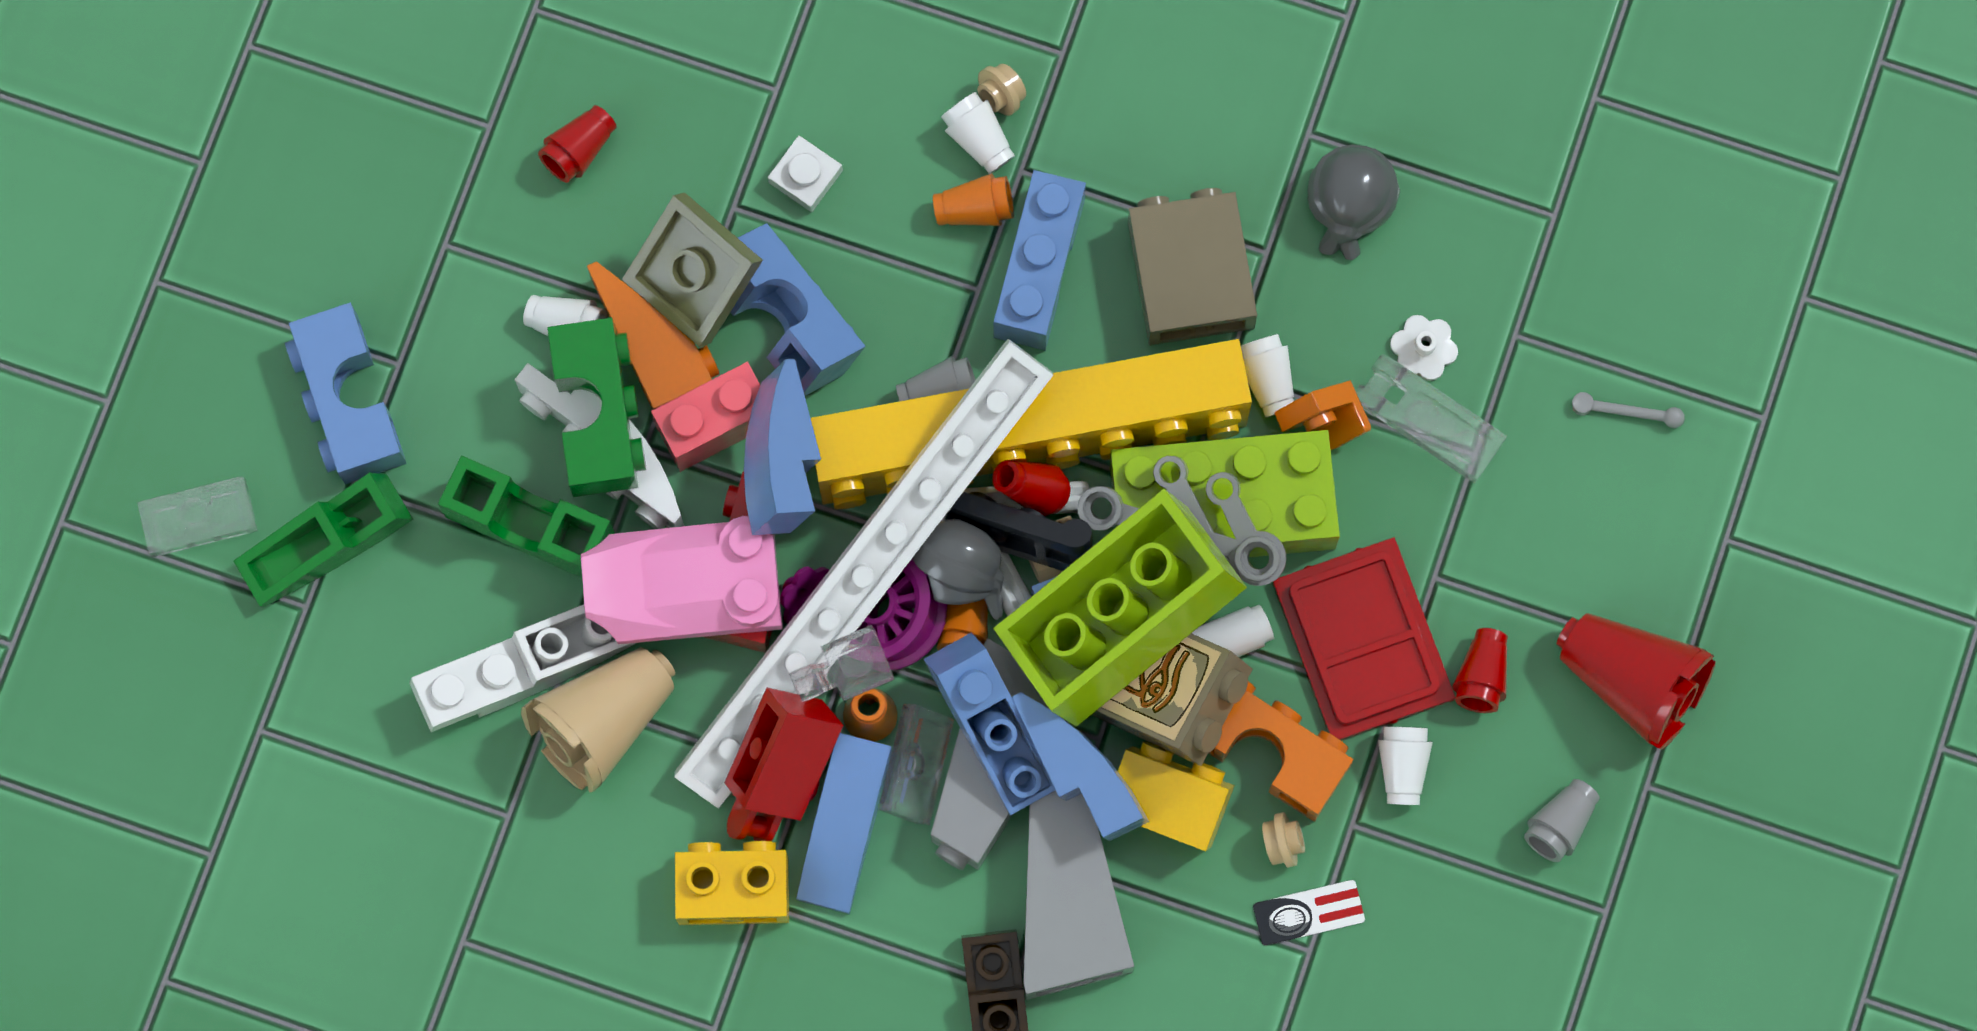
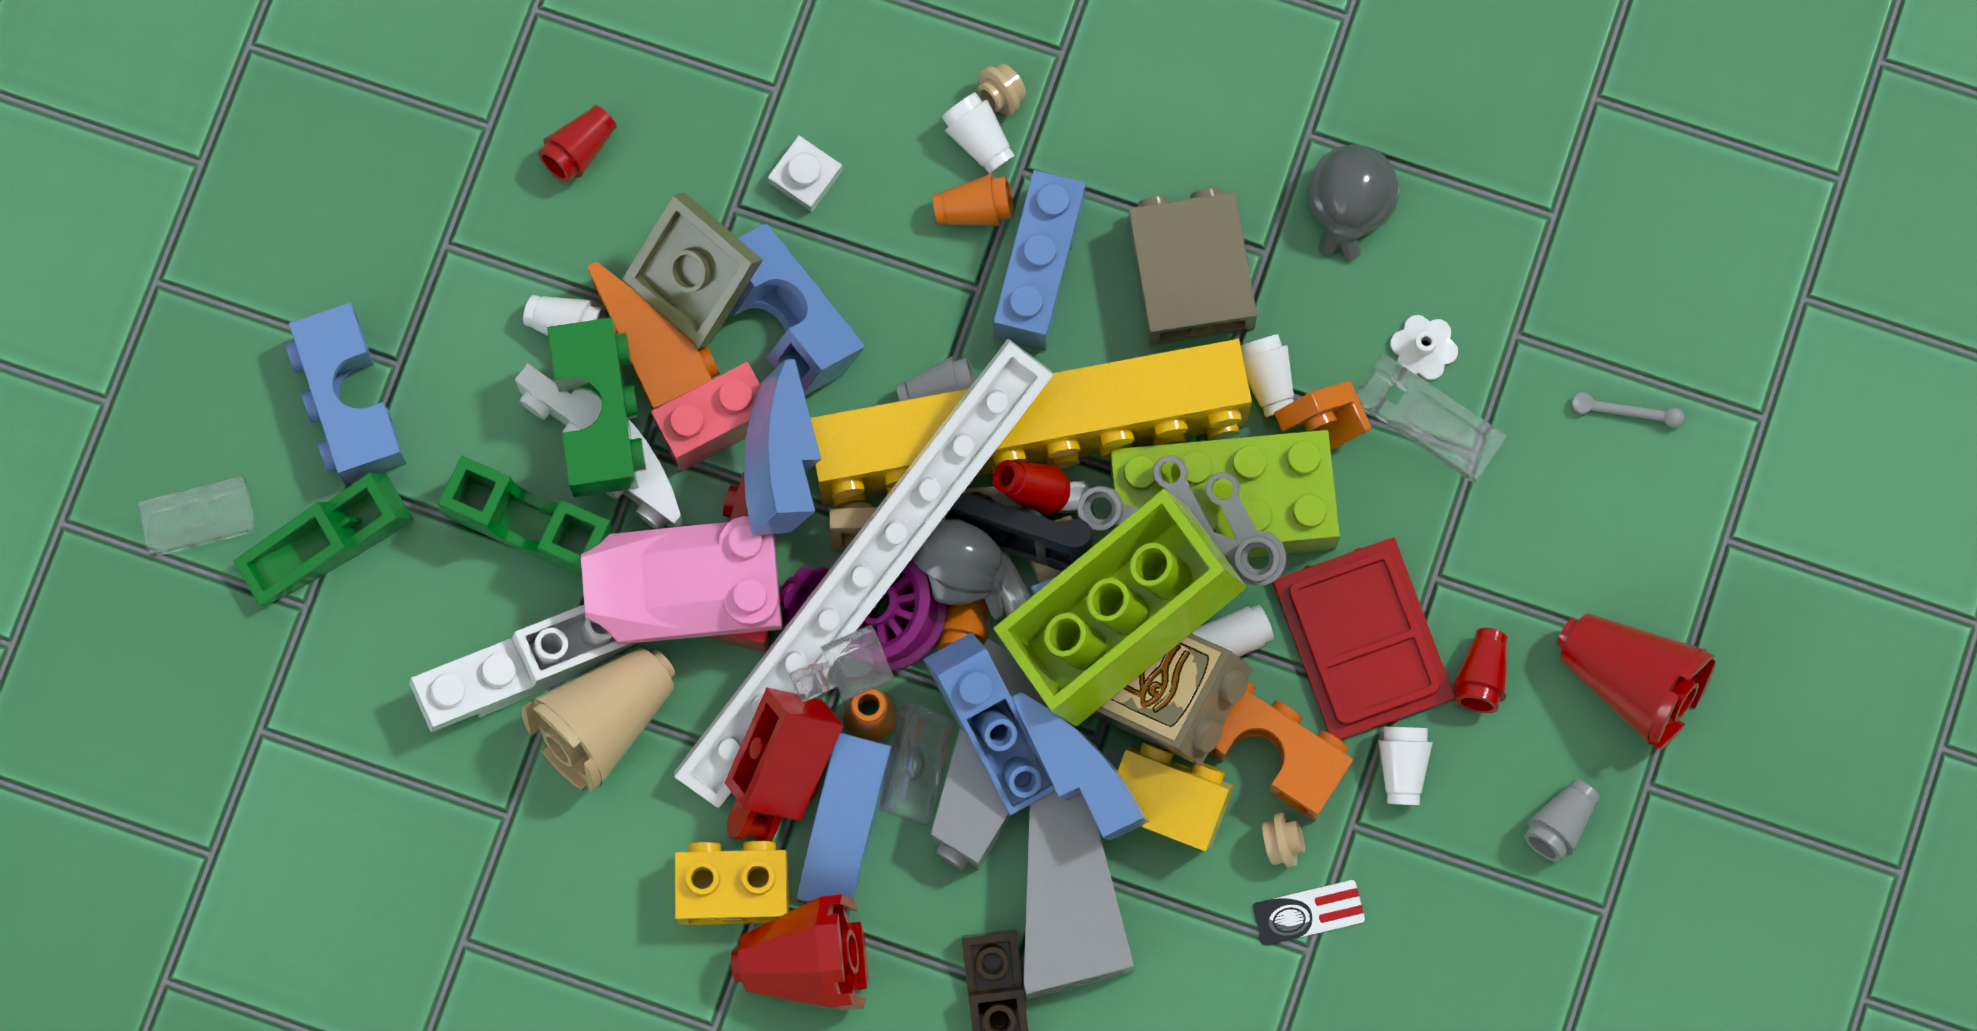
none -> red cone [731,894,869,1011]
none -> tan plate [829,502,878,550]

